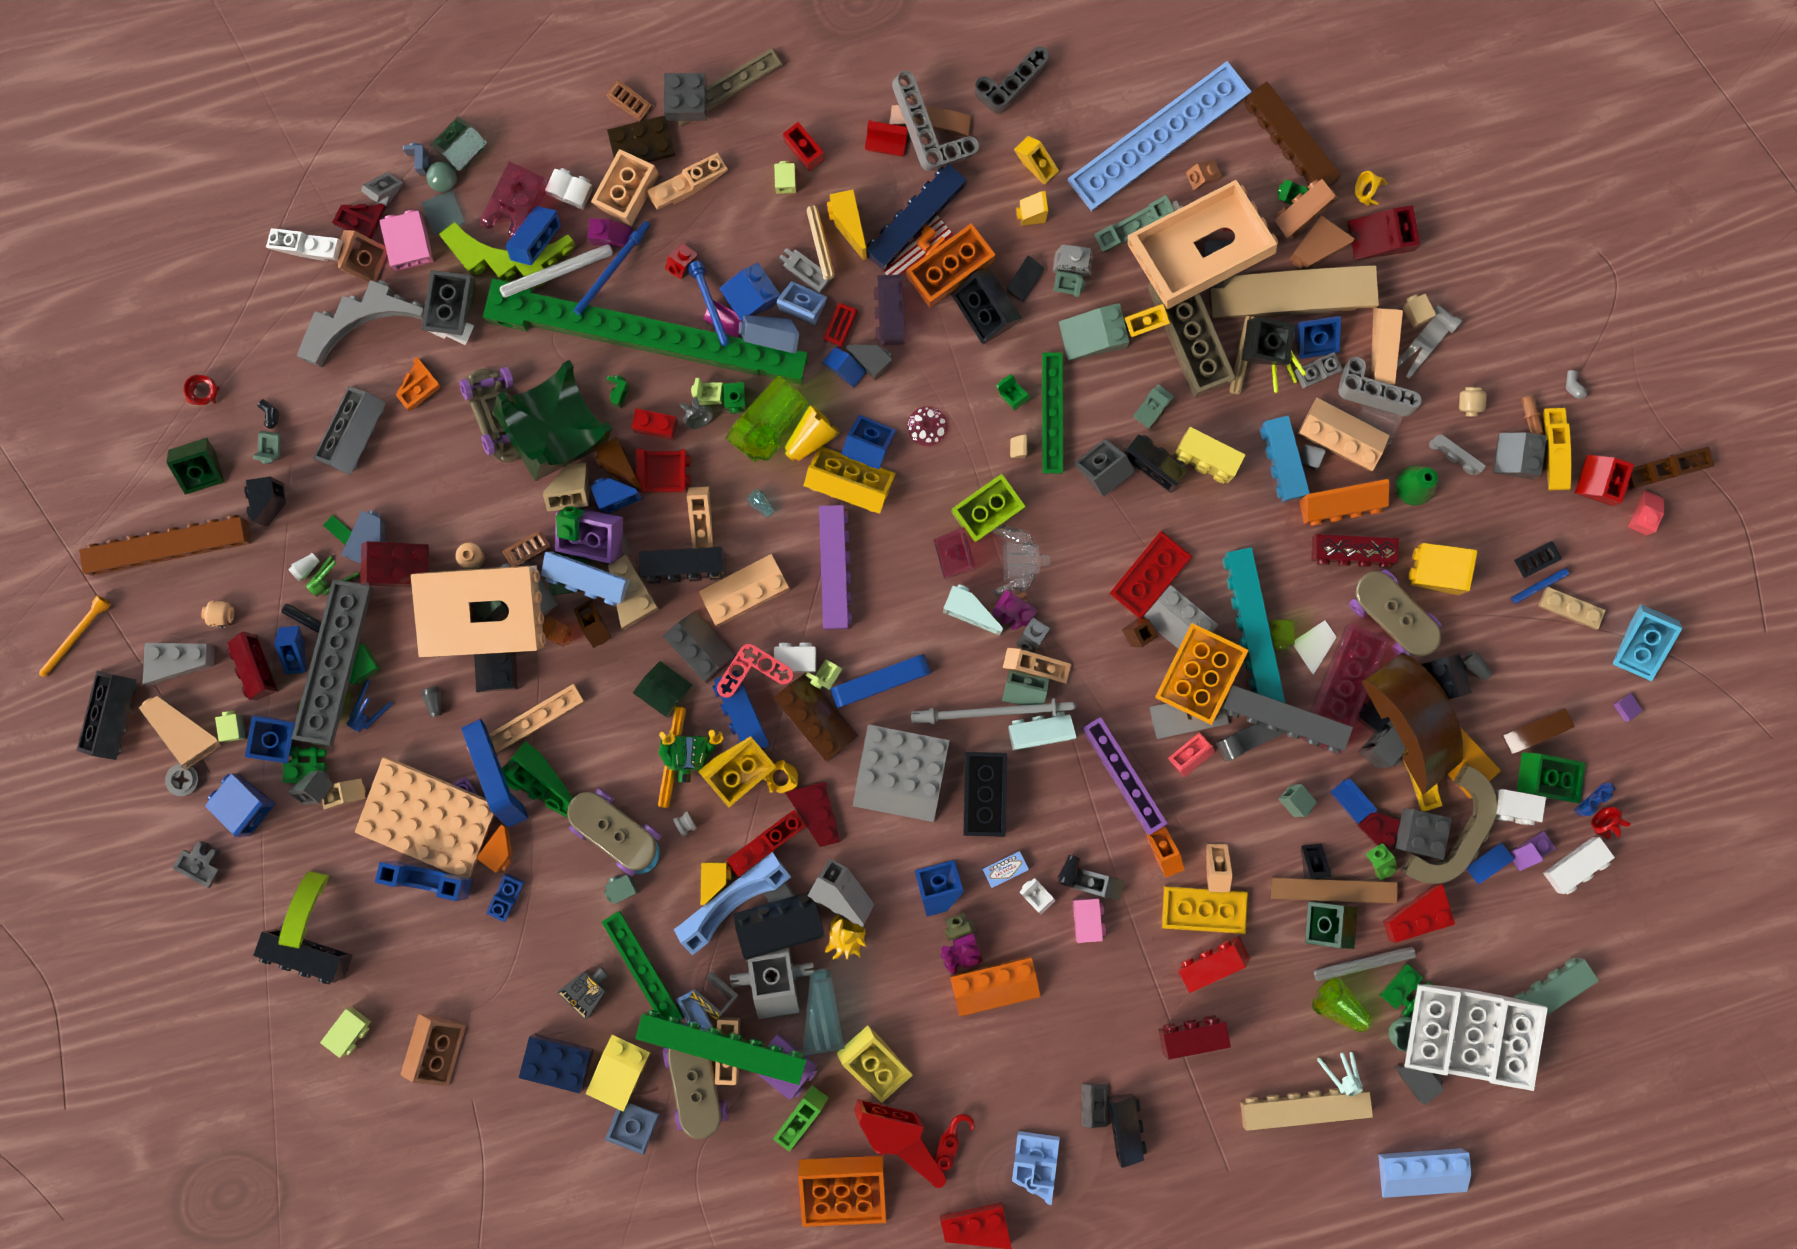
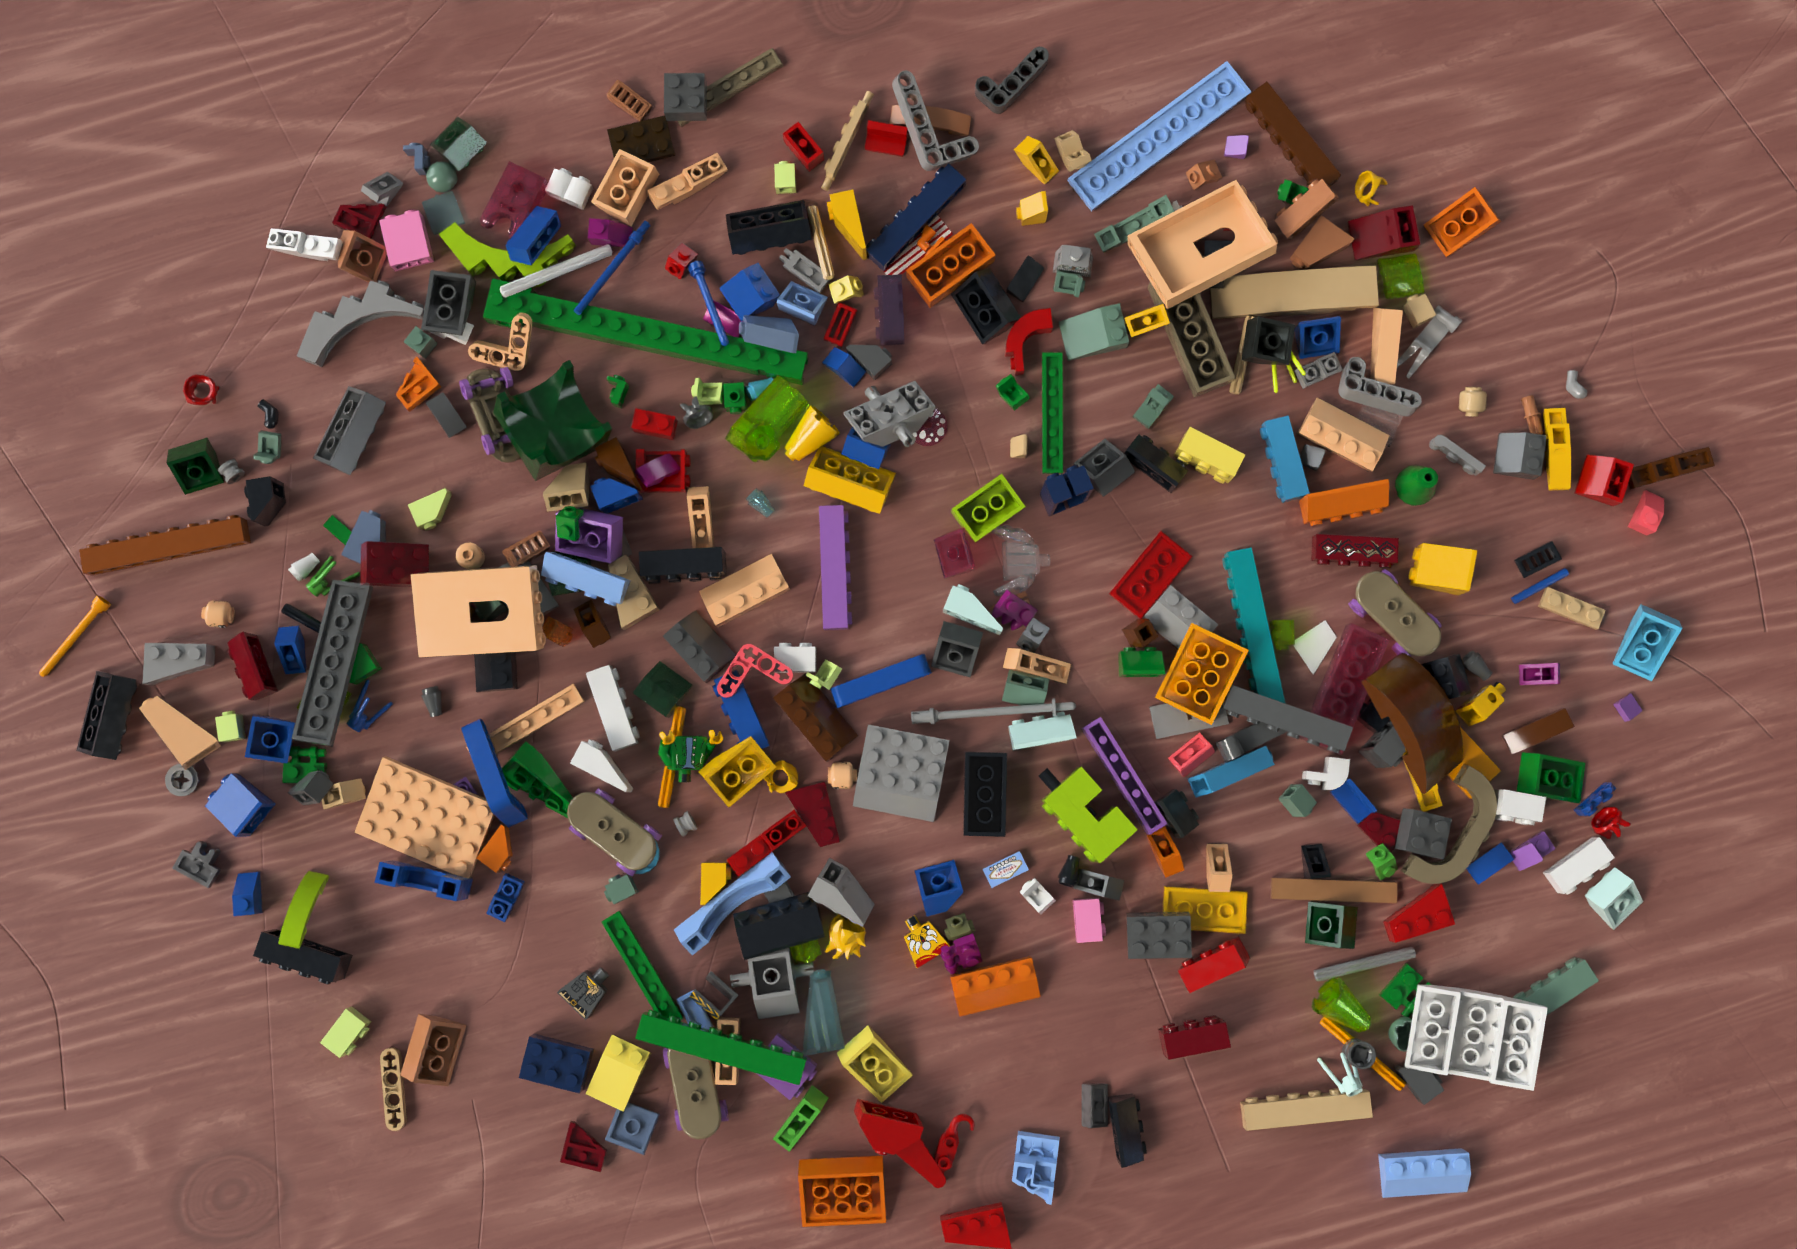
none -> light grey wheel [218,459,245,484]
none -> blue slope [232,872,263,916]
none -> tan beam [380,1047,407,1131]
none -> sand green brick [404,326,438,359]
none -> yellowish green slope [408,488,452,530]
none -> dark grey slope [426,392,467,438]
none -> light nougat beam [468,313,532,371]
none -> dark red wing [560,1121,607,1172]
none -> white slope [570,740,633,792]
none -> white brick [586,665,640,751]
none -> magenta slope [635,454,681,487]
none -> black slope [726,200,812,255]
none -> medium azure cone [745,377,776,402]
none -> clear neon green brick [790,939,822,963]
none -> tan plate [821,91,874,191]
none -> light yellow bracket [828,275,864,304]
none -> light nougat head [828,762,857,789]
none -> light grey slope [843,381,935,447]
none -> torso [904,915,950,968]
none -> dark grey slope [931,621,983,677]
none -> red arch [1005,308,1053,376]
none -> lime piece [1038,766,1138,863]
none -> dark blue piece [1040,465,1094,517]
none -> tan brick [1054,130,1092,172]
none -> green slope [1118,647,1165,677]
none -> dark grey brick [1126,912,1192,959]
none -> pearl dark grey slope [1154,789,1199,838]
none -> dark azure slope [1188,746,1275,797]
none -> slope [1224,135,1249,159]
none -> white brick [1302,757,1350,790]
none -> light orange axle [1320,1015,1406,1091]
none -> dark grey wheel [1342,1038,1376,1069]
none -> clear neon green slope [1377,254,1425,299]
none -> orange slope [1423,187,1502,258]
none -> yellow torso [1455,682,1506,726]
none -> magenta slope [1519,663,1560,686]
none -> light aqua slope [1585,867,1643,930]

